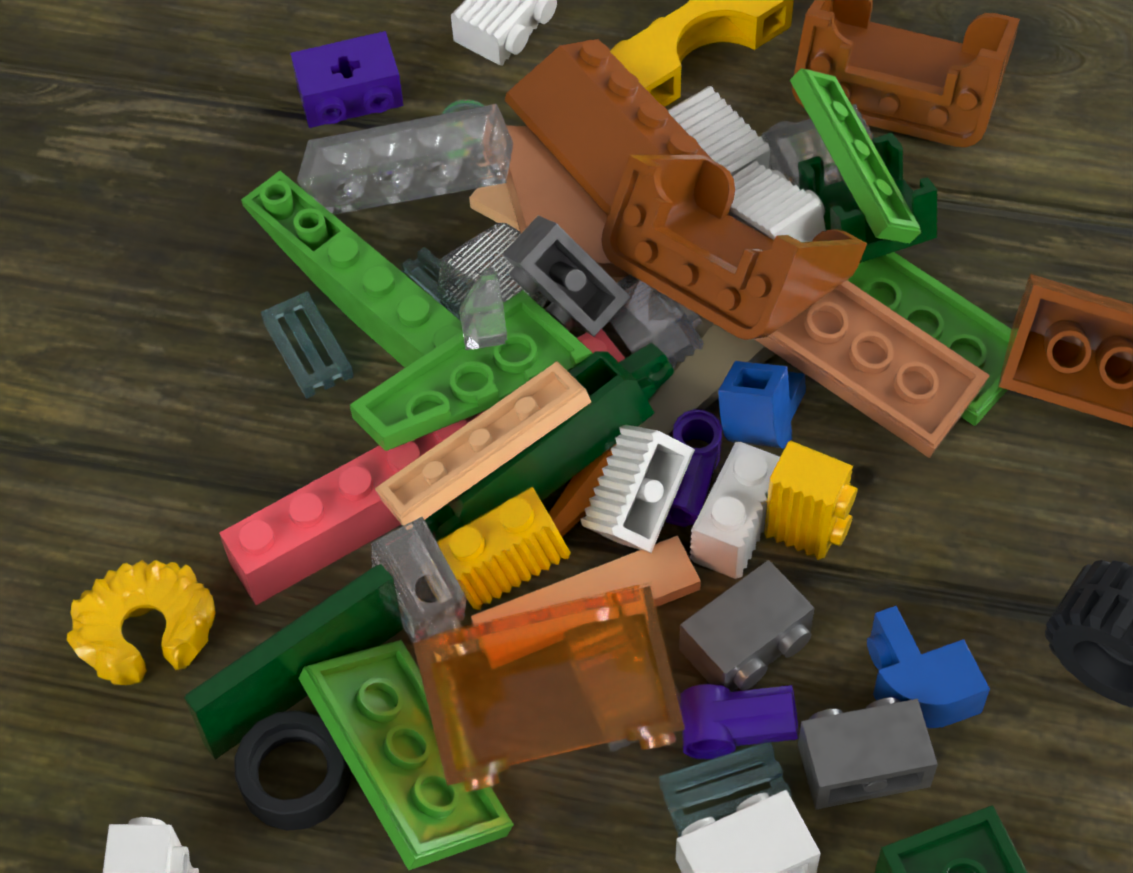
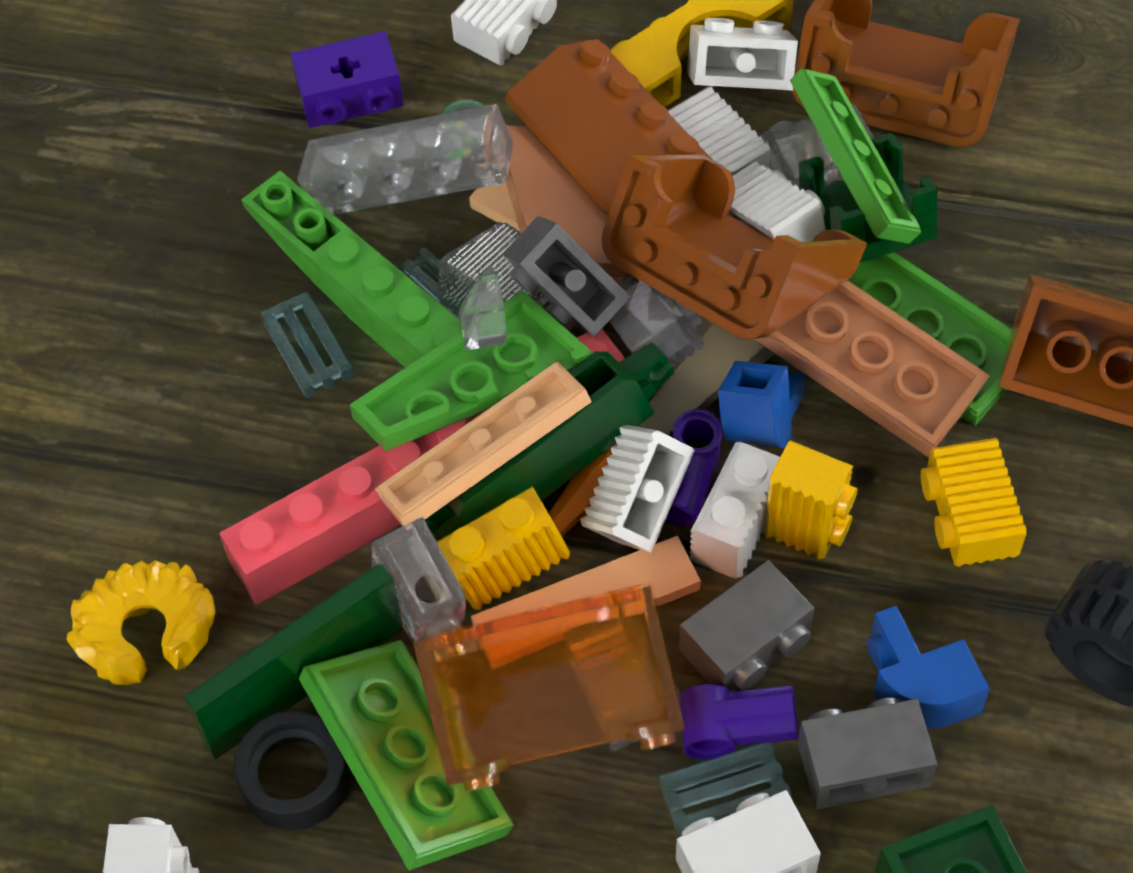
none -> white brick [687,18,798,90]
none -> yellow brick [921,438,1027,567]

